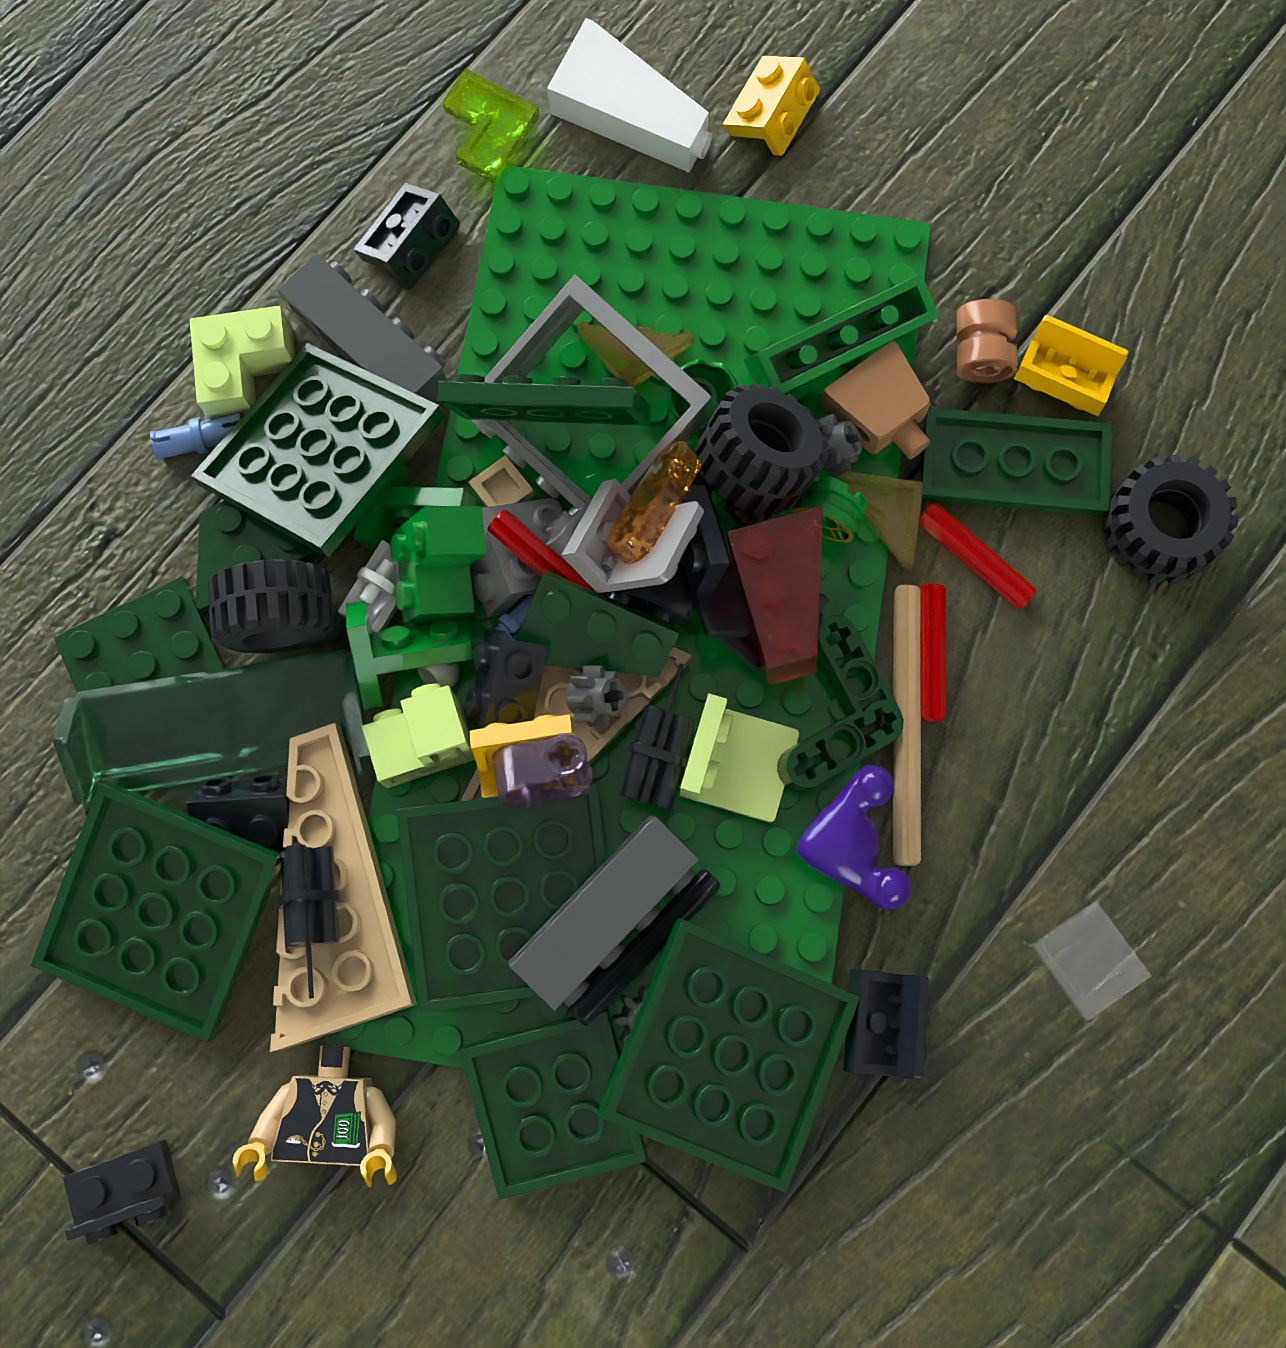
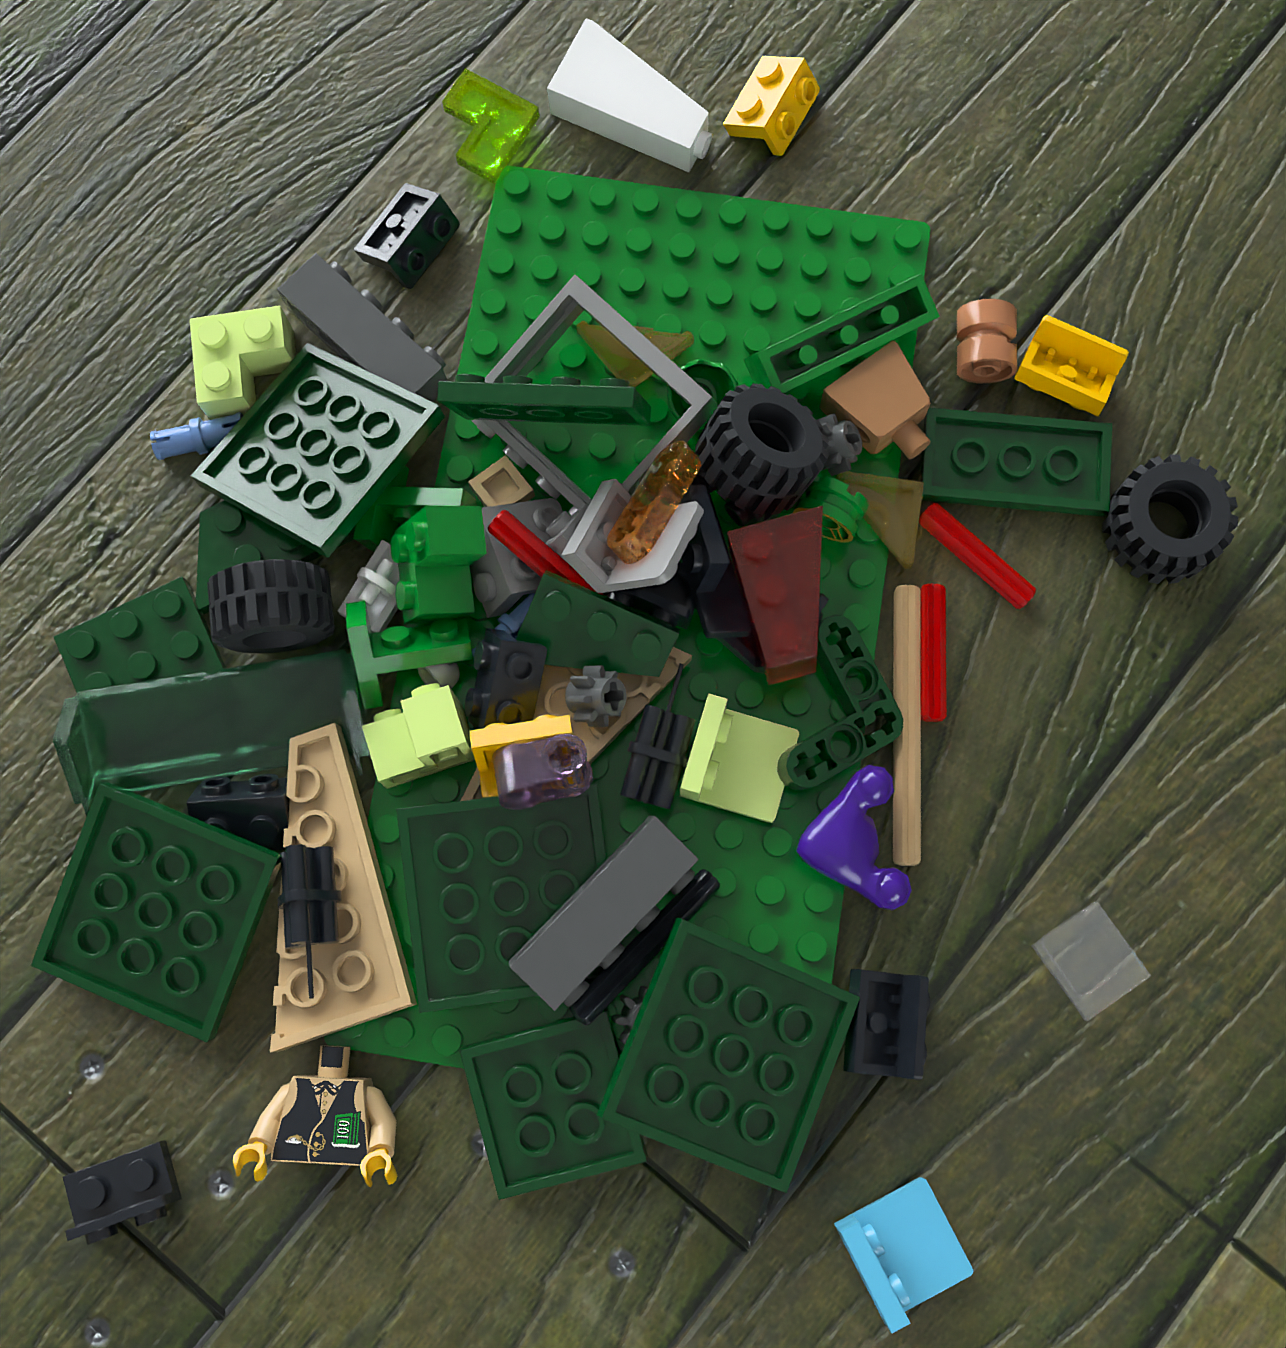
none -> medium azure bracket [834,1177,973,1333]

